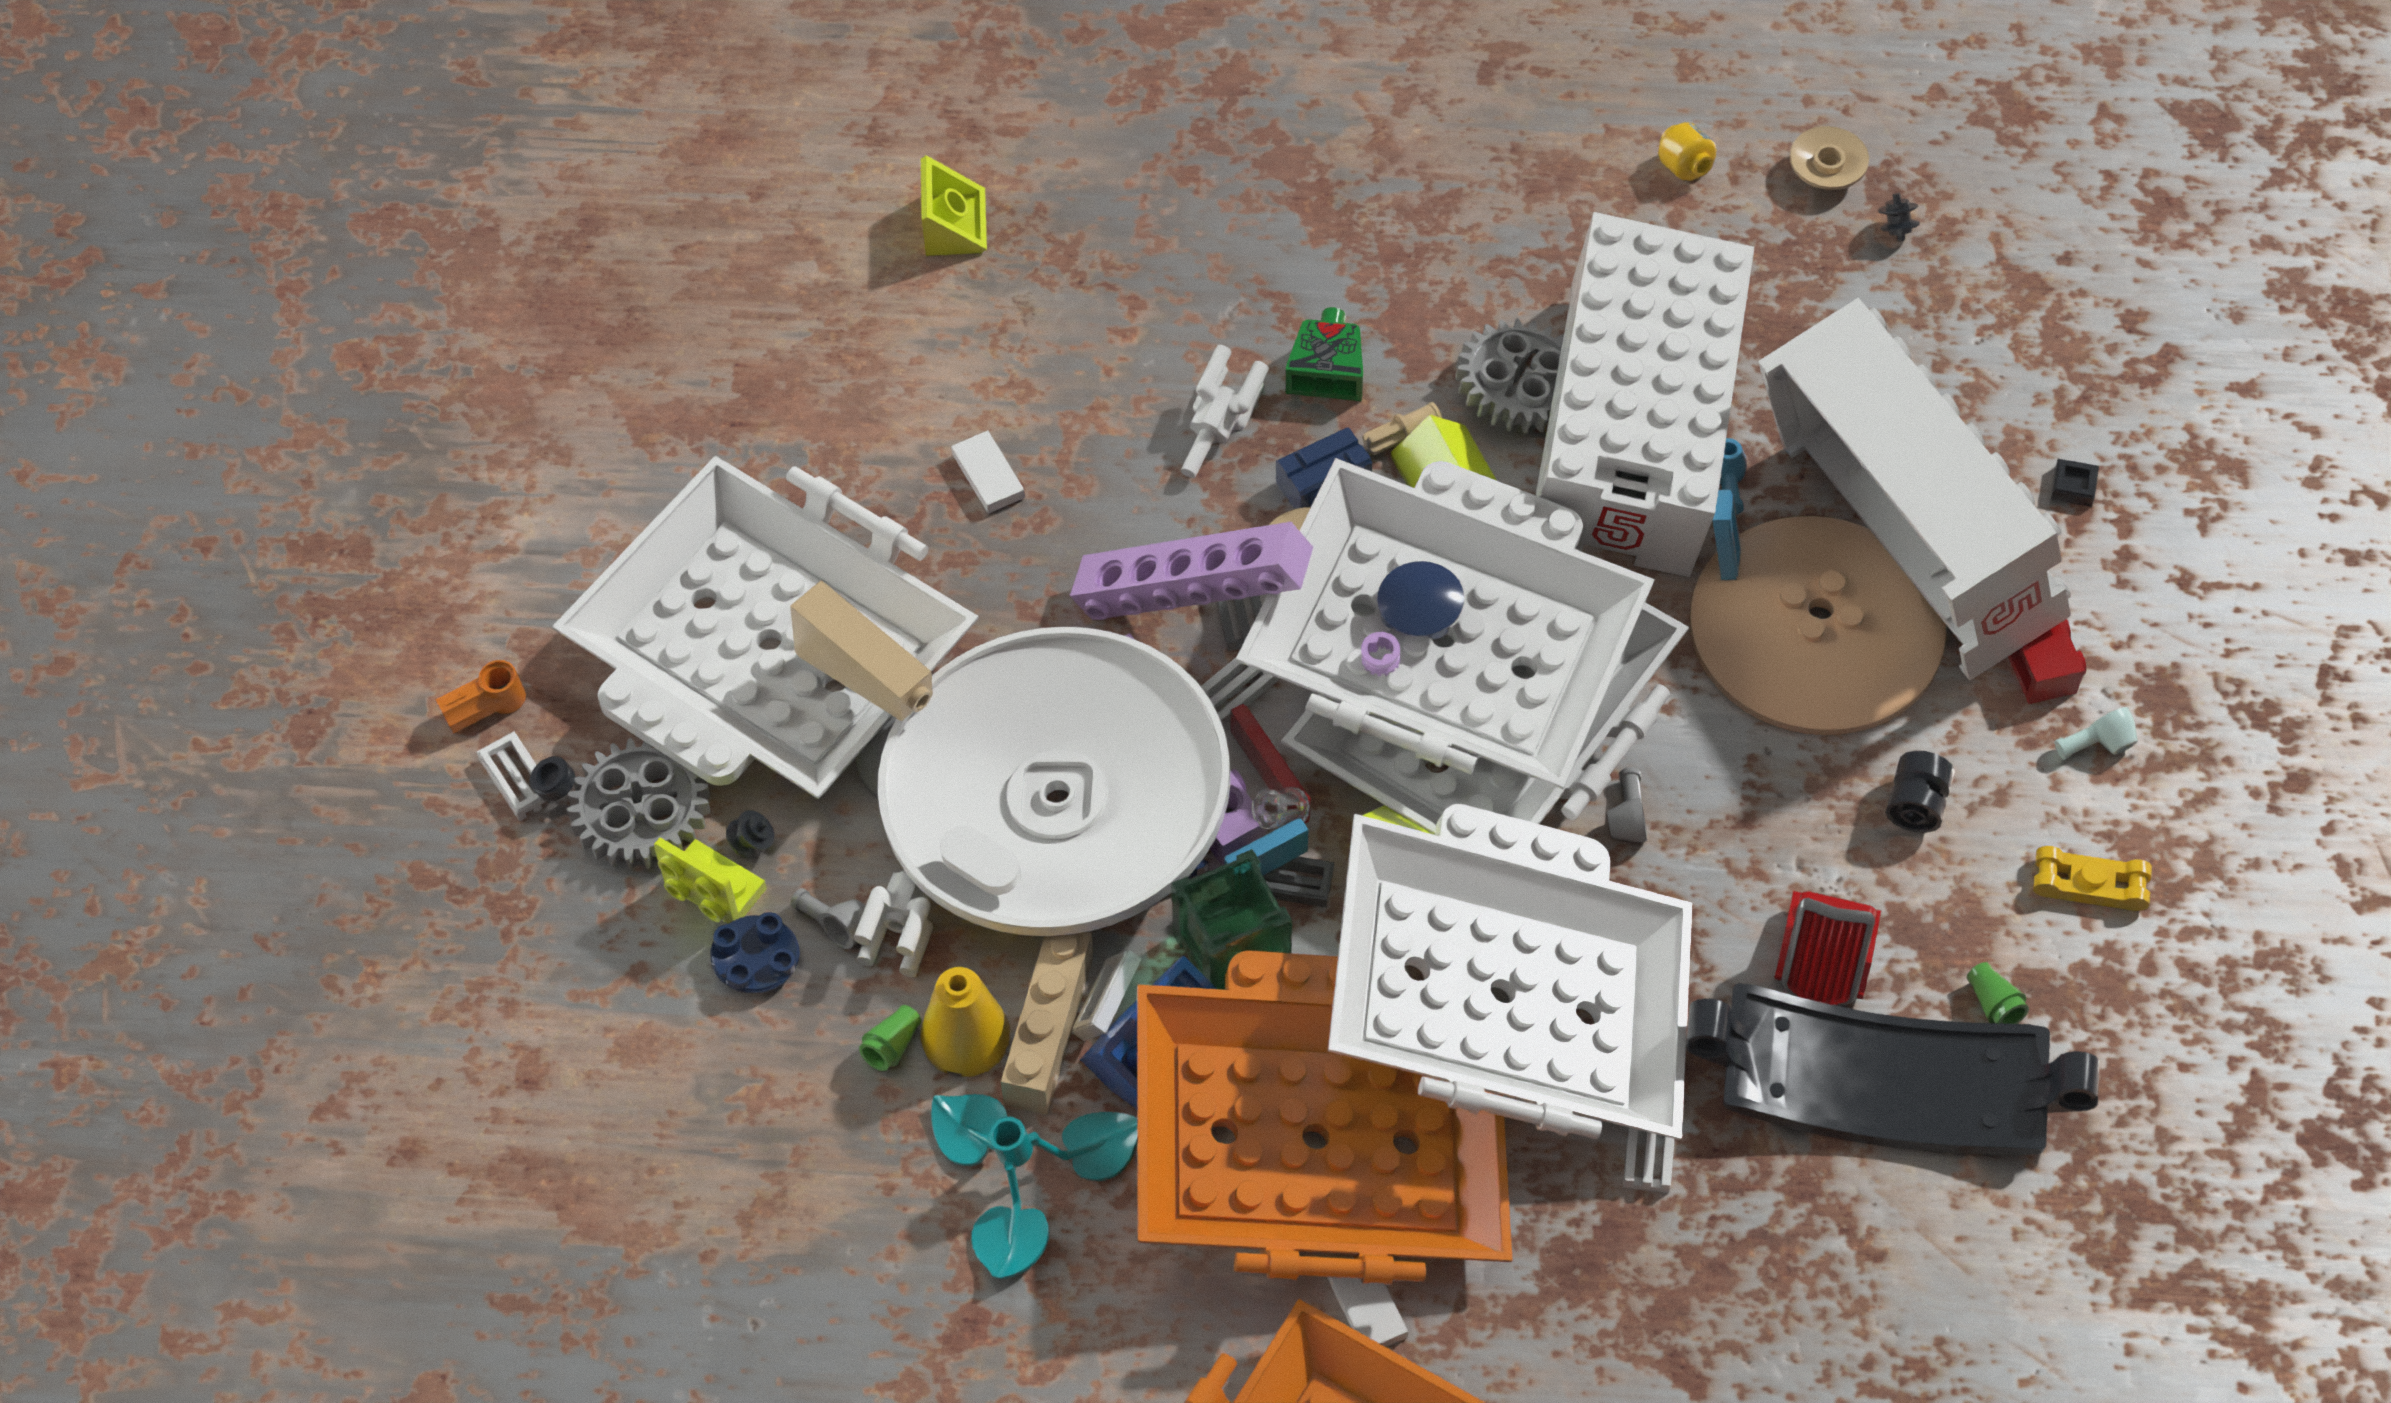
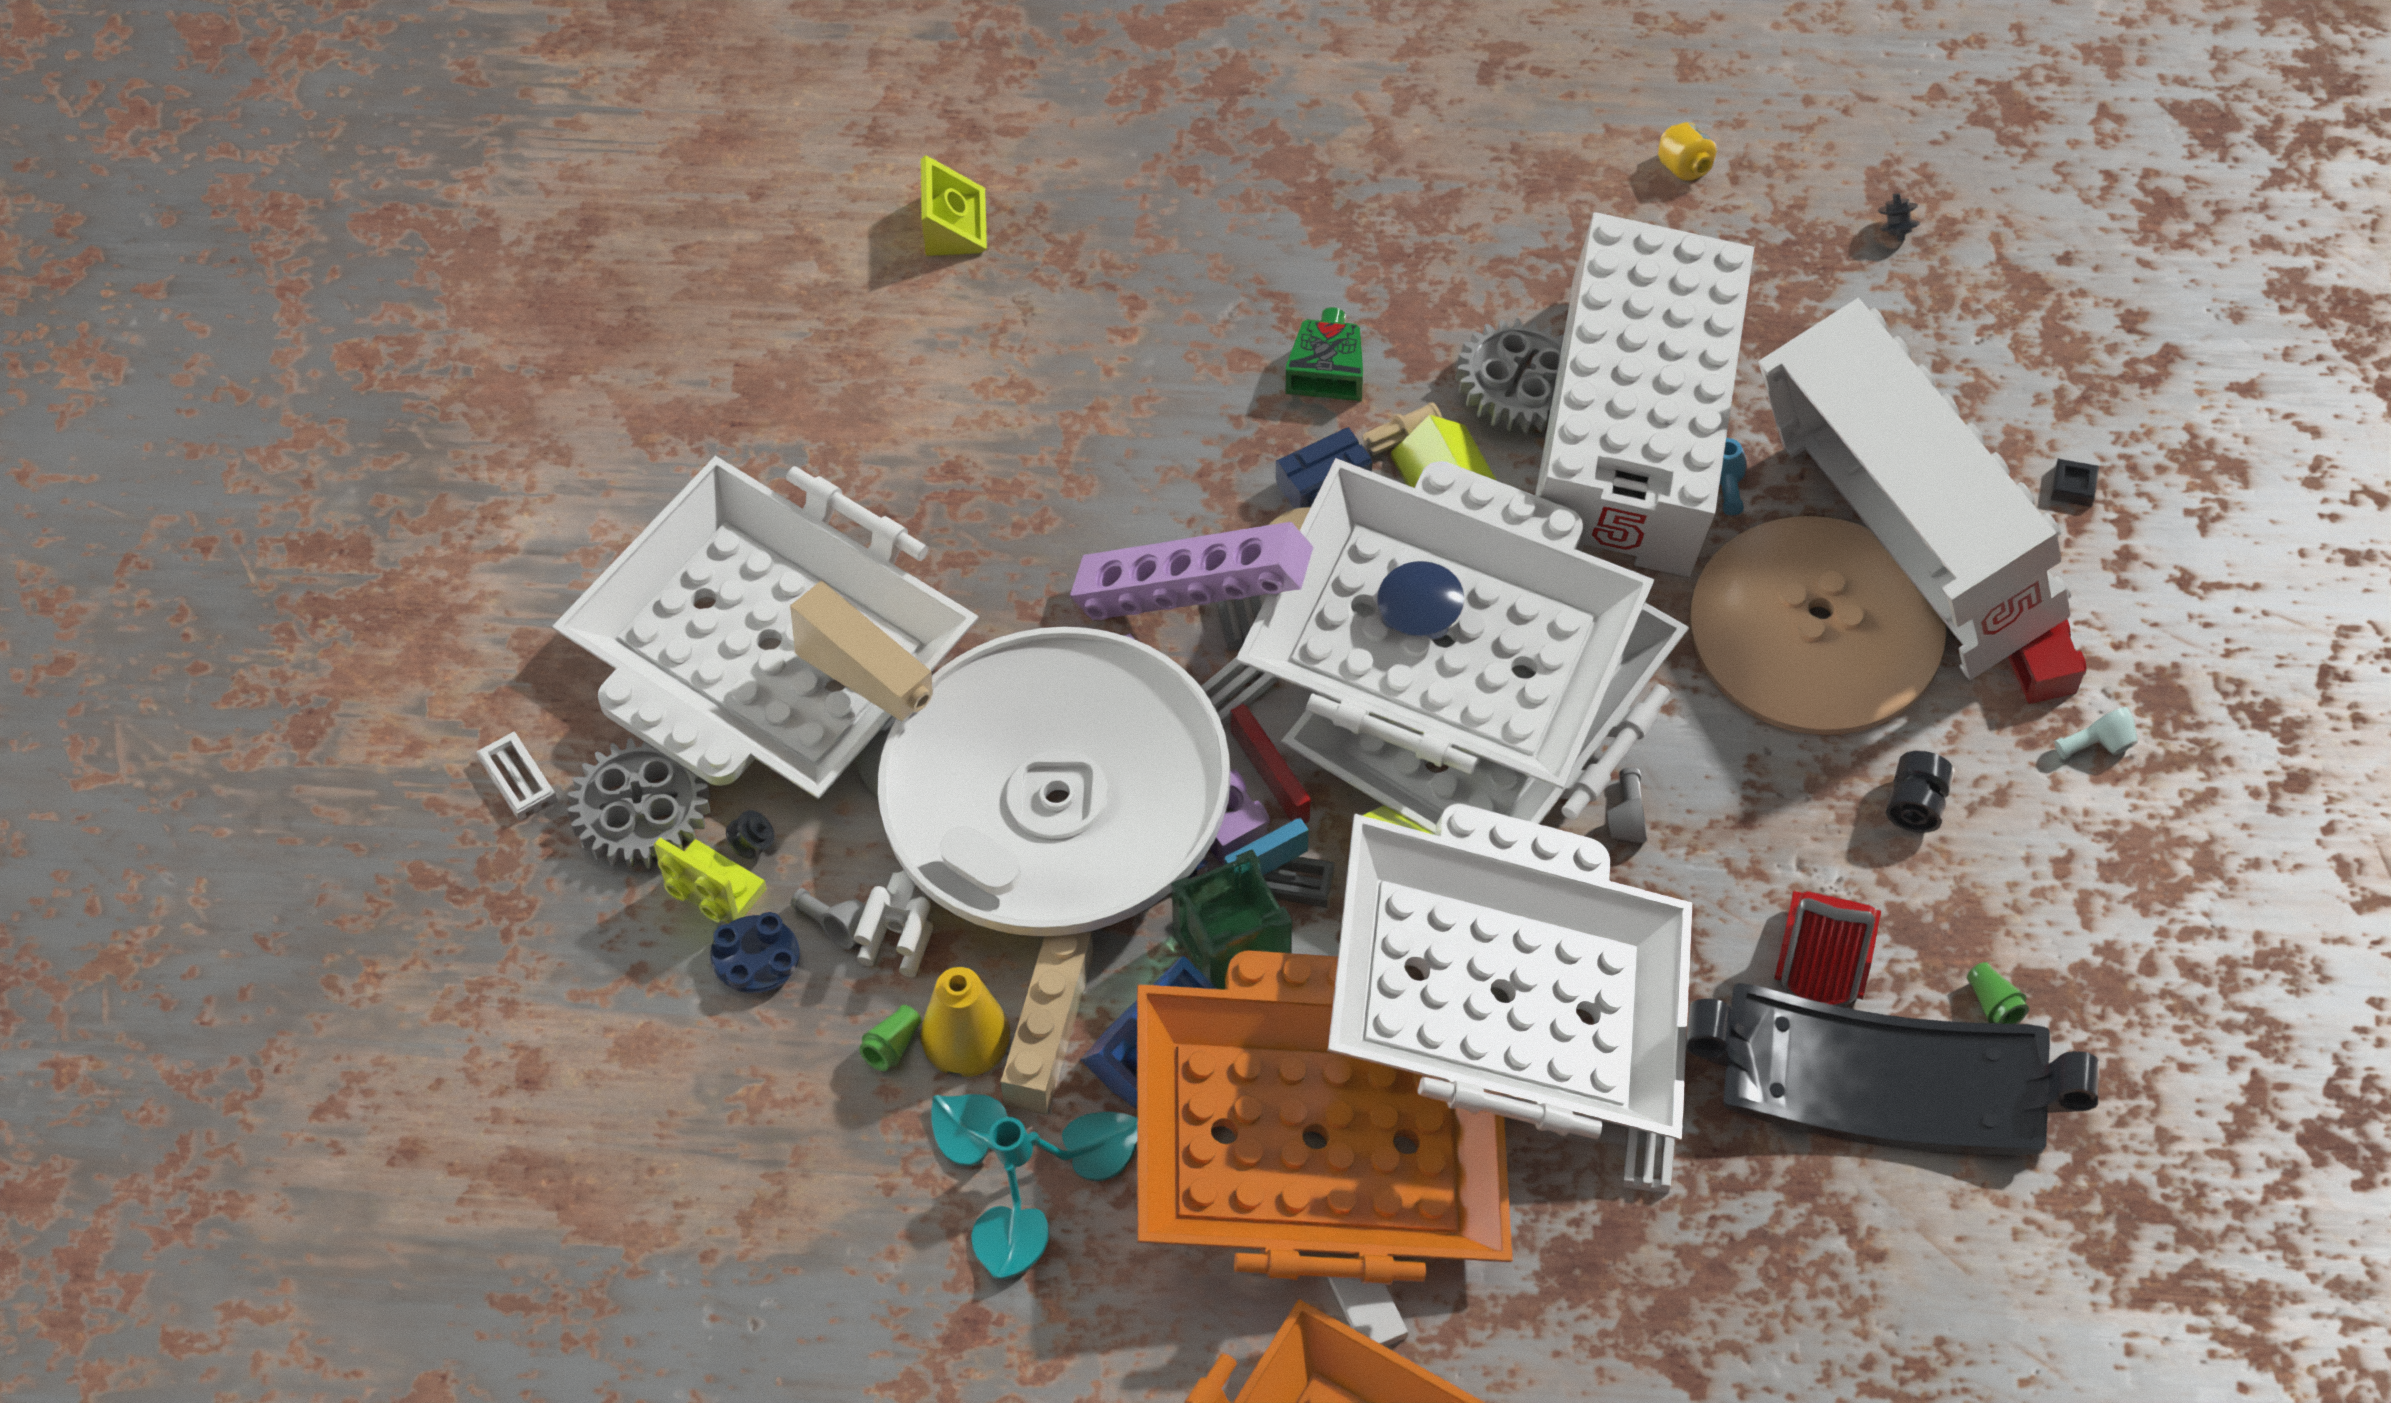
orange piece [435,660,526,734] -> none
black tile [529,756,575,802] -> none
white tile [951,431,1025,514] -> none
white tile [1072,950,1142,1041] -> none
white plant [1181,345,1269,478] -> none
clear bush [1251,787,1310,829] -> none
lavender bush [1361,632,1400,676] -> none
dark azure tile [1713,490,1741,580] -> none
tan dish [1790,126,1869,190] -> none
yellow plate [2033,846,2152,911] -> none

